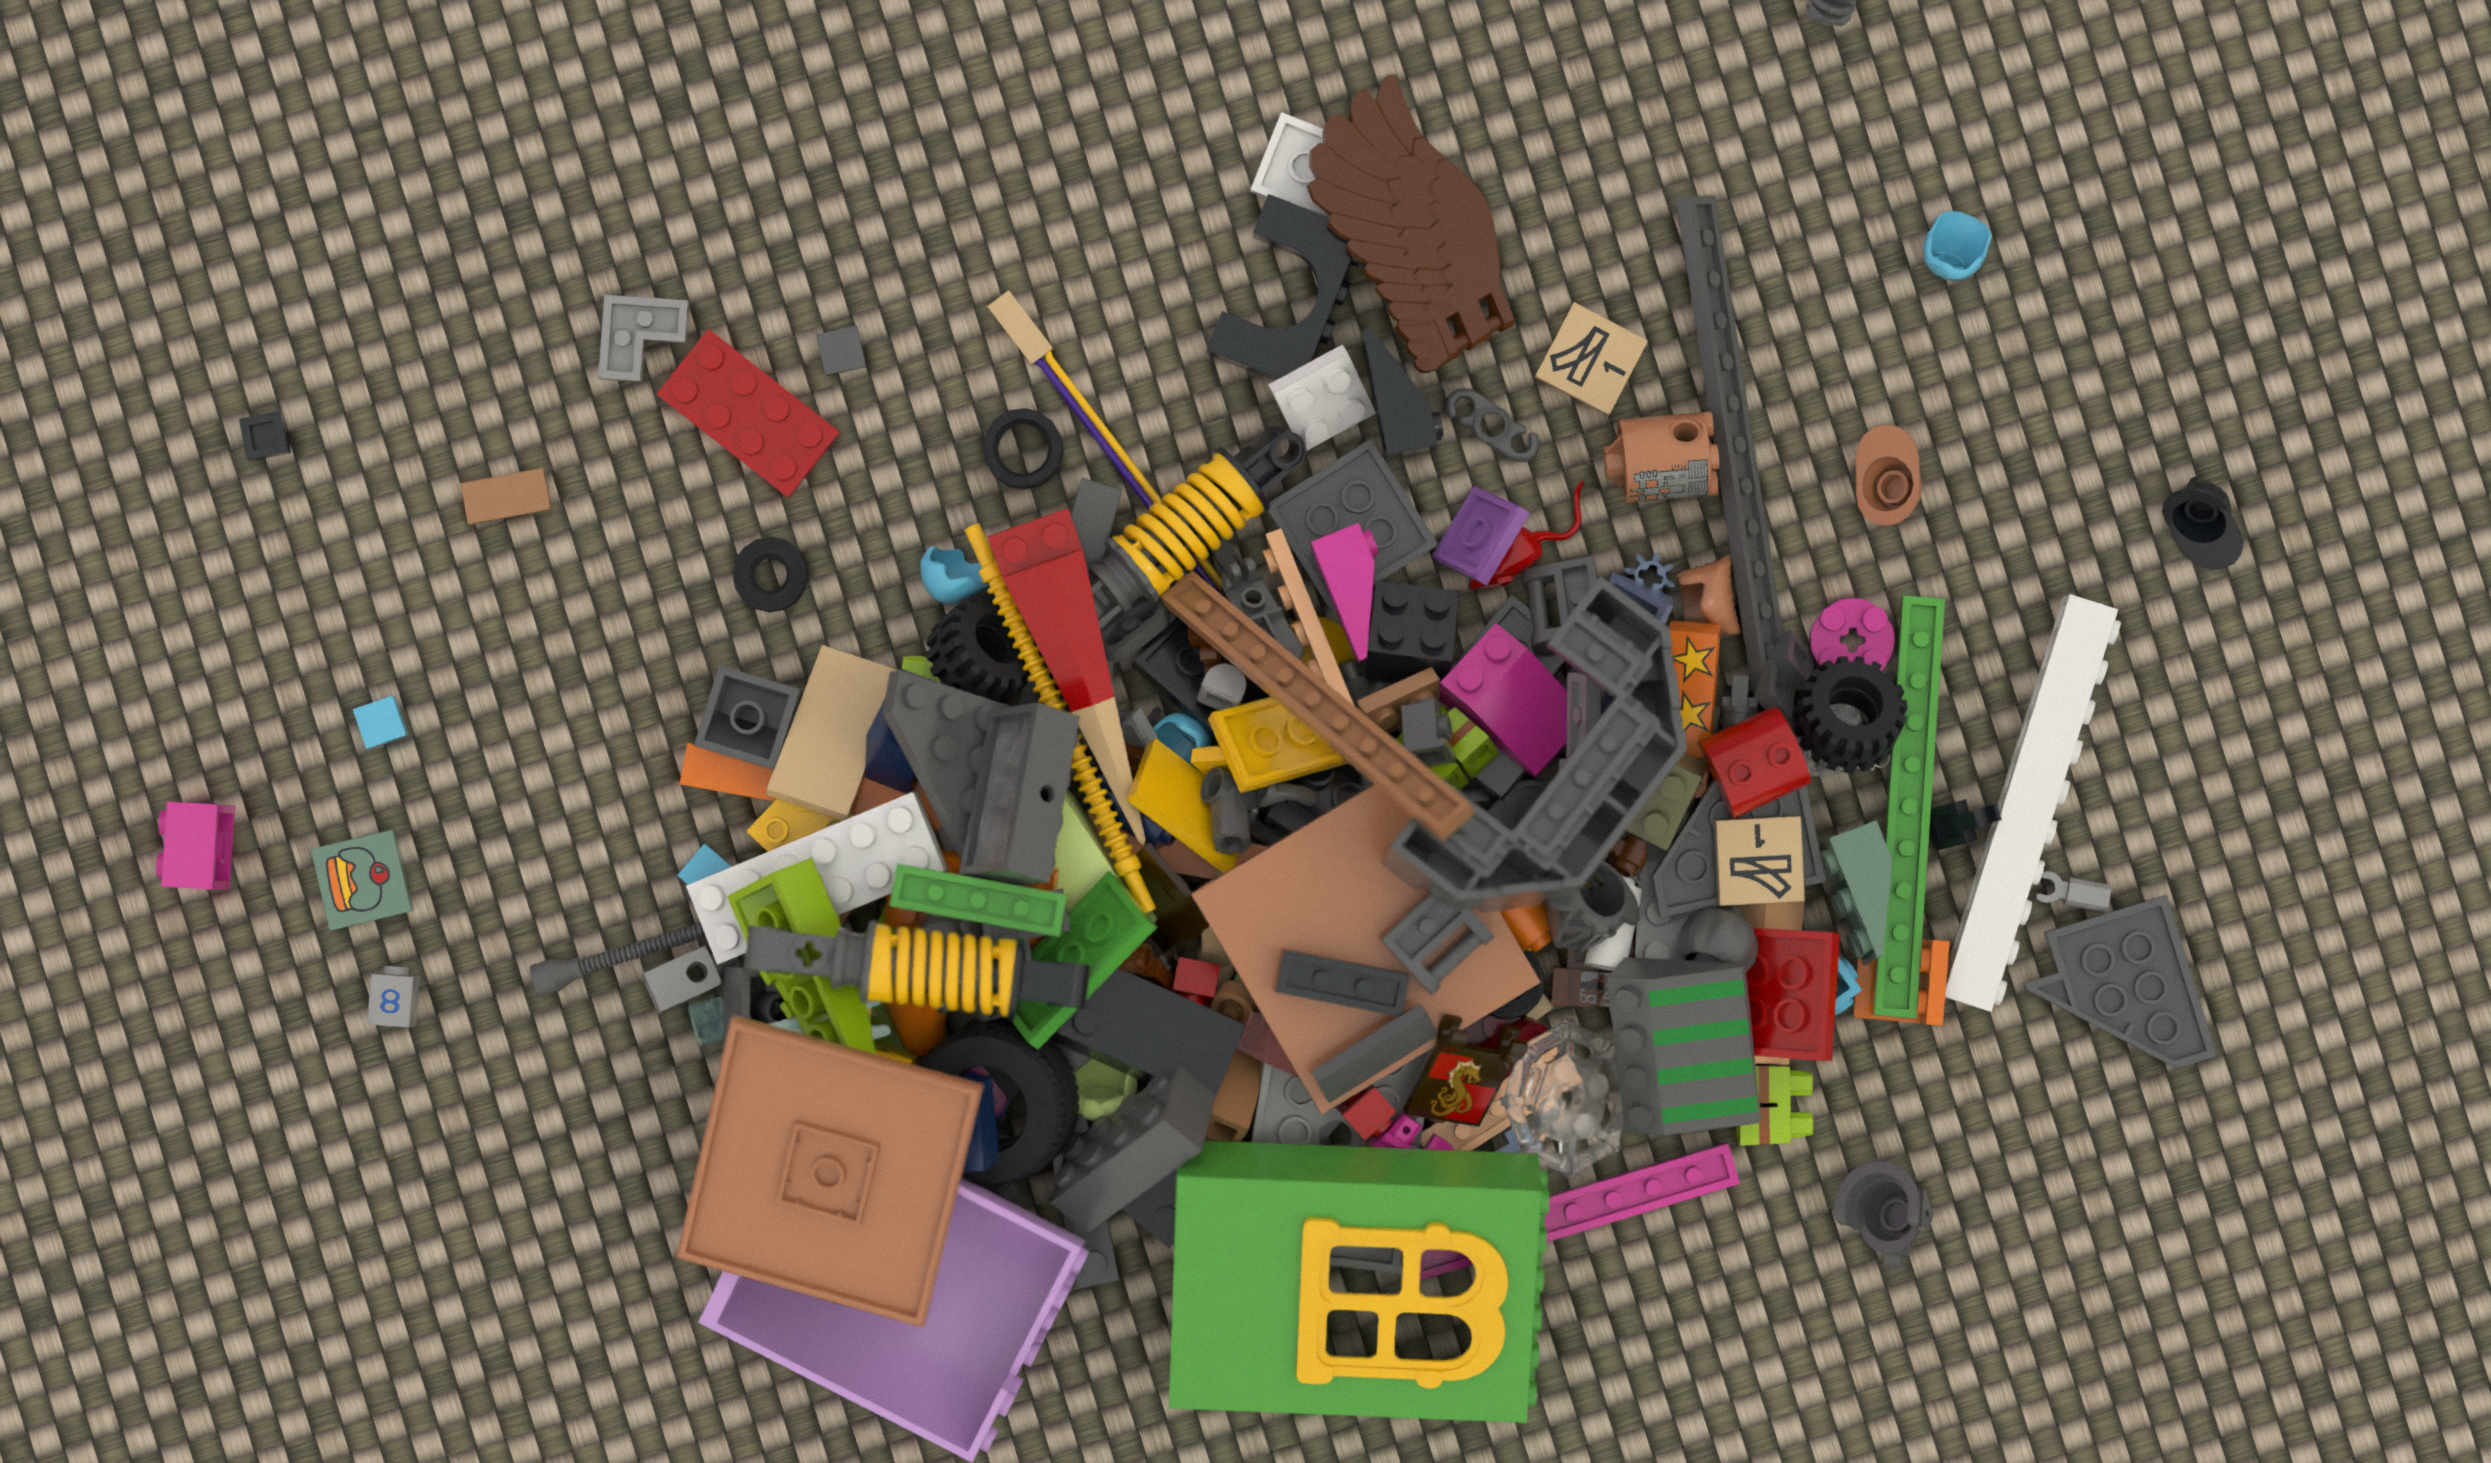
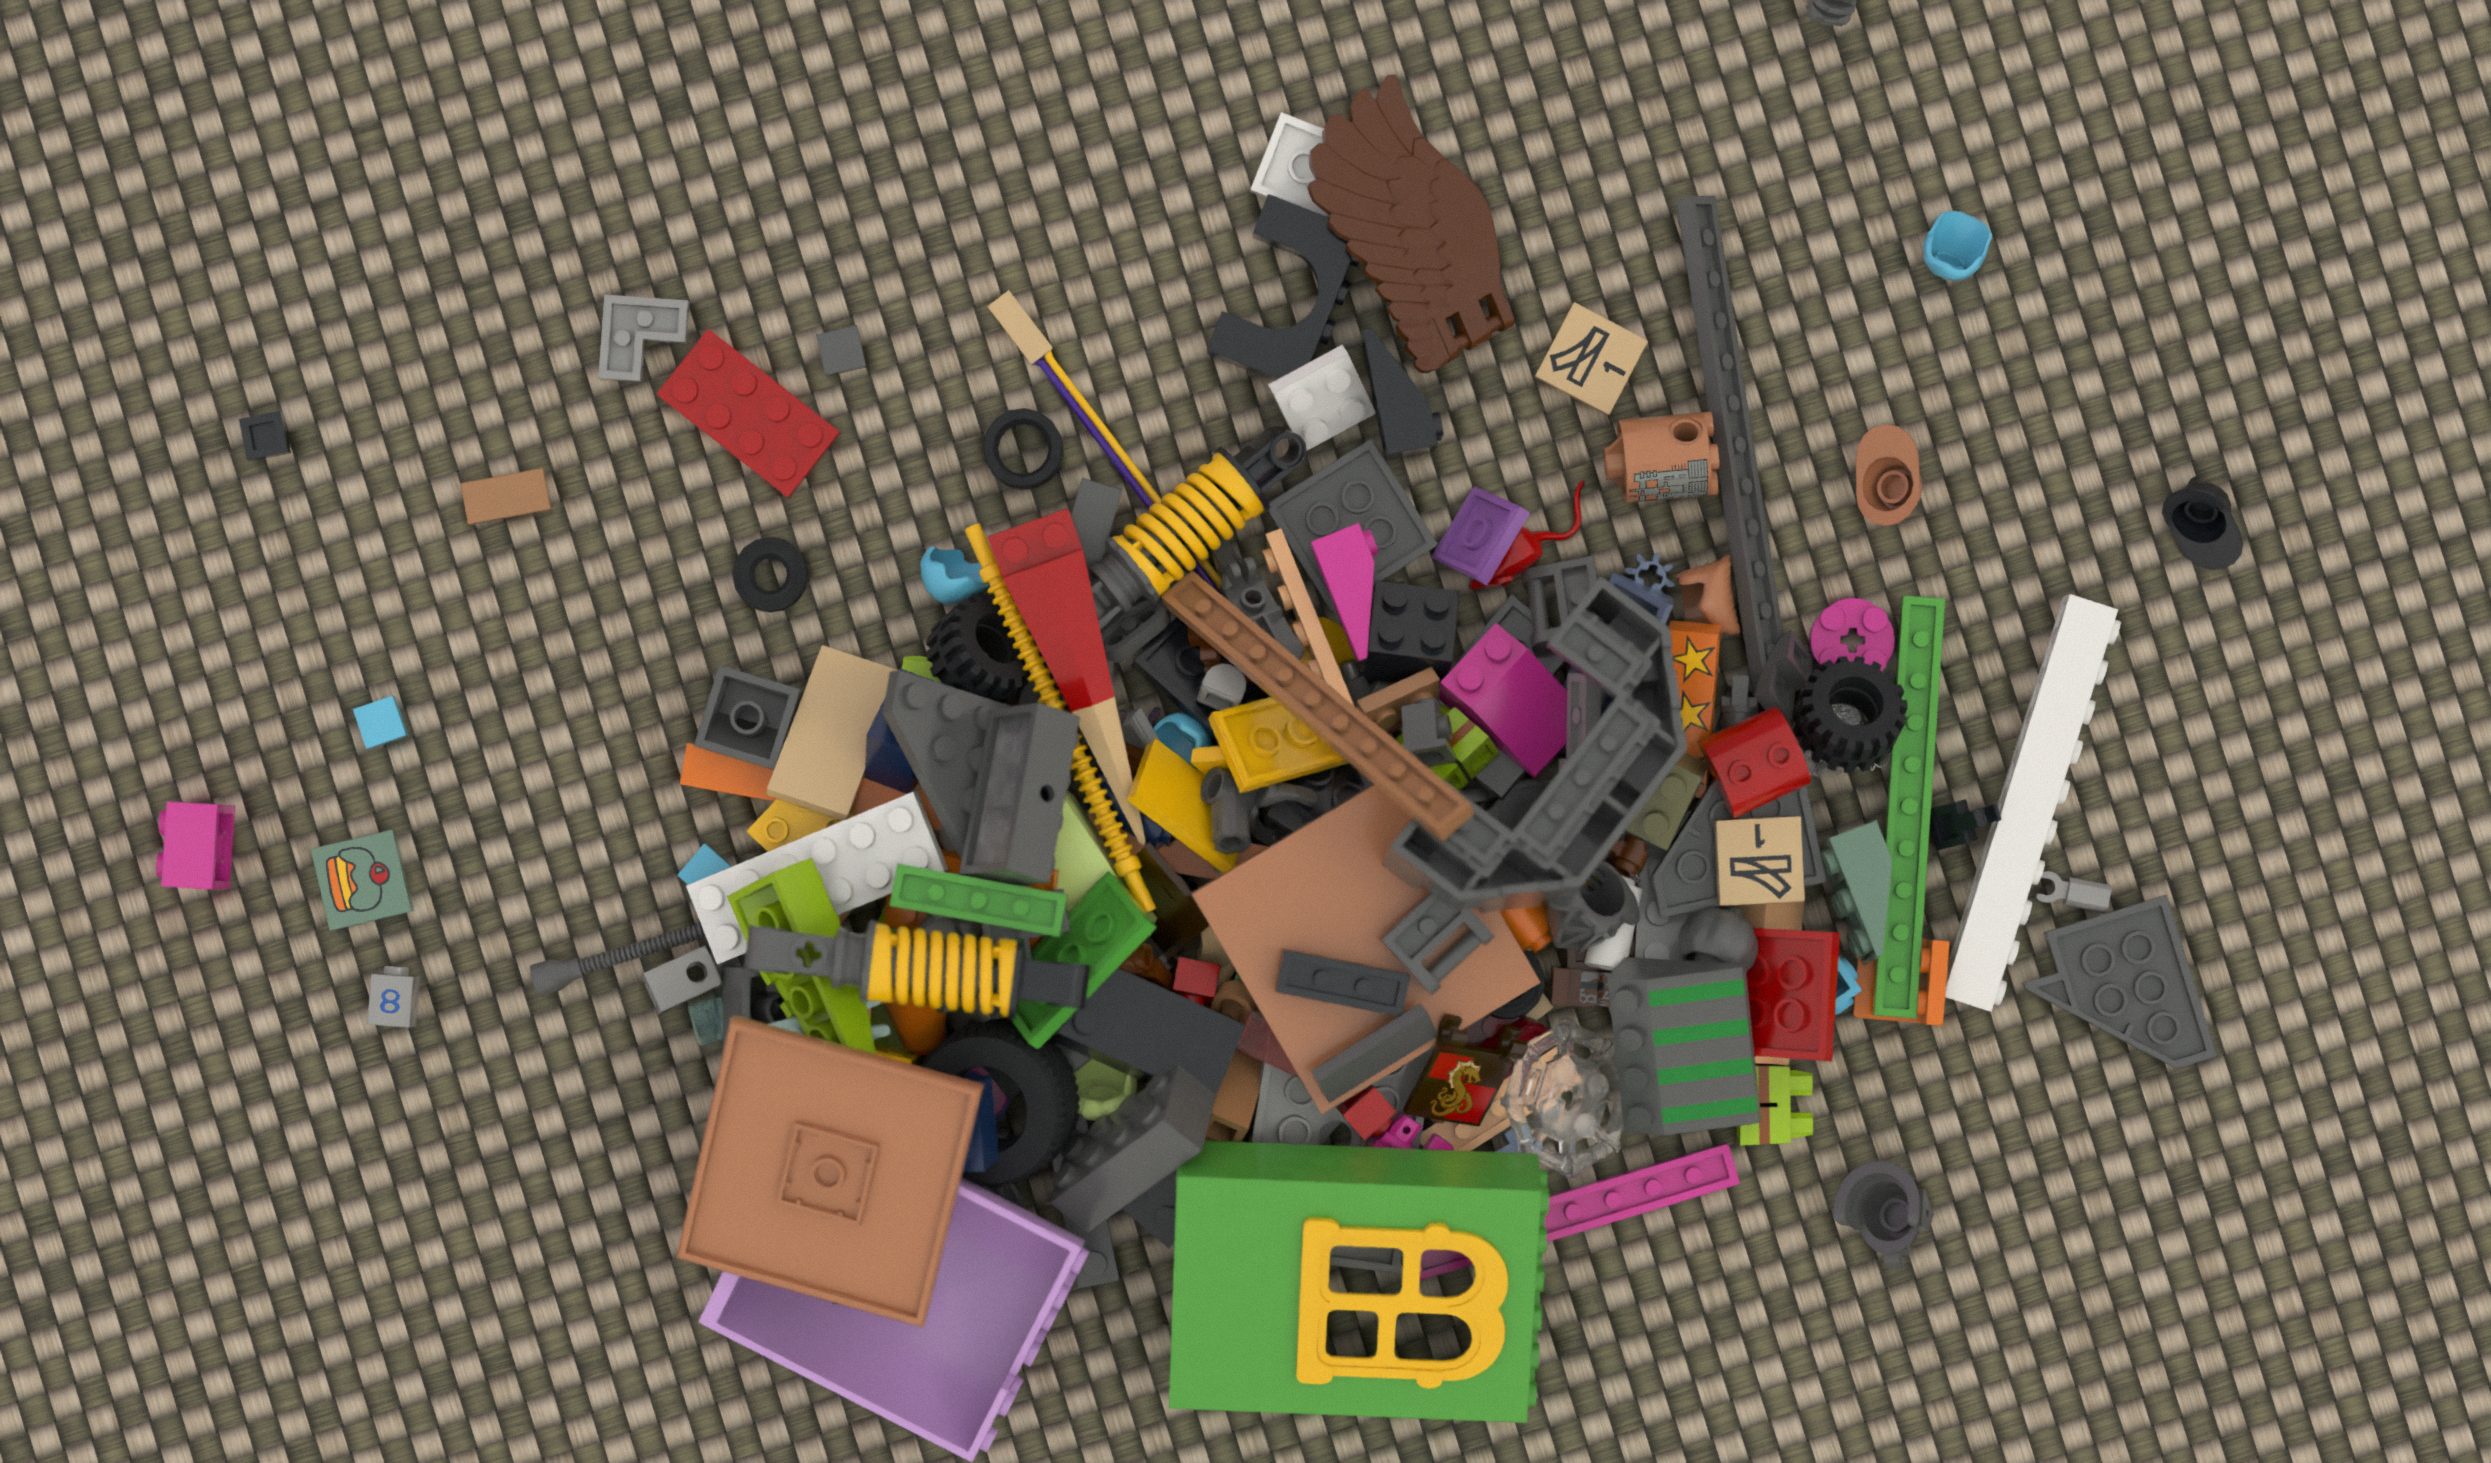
dark grey piece [1445,388,1540,462] -> none

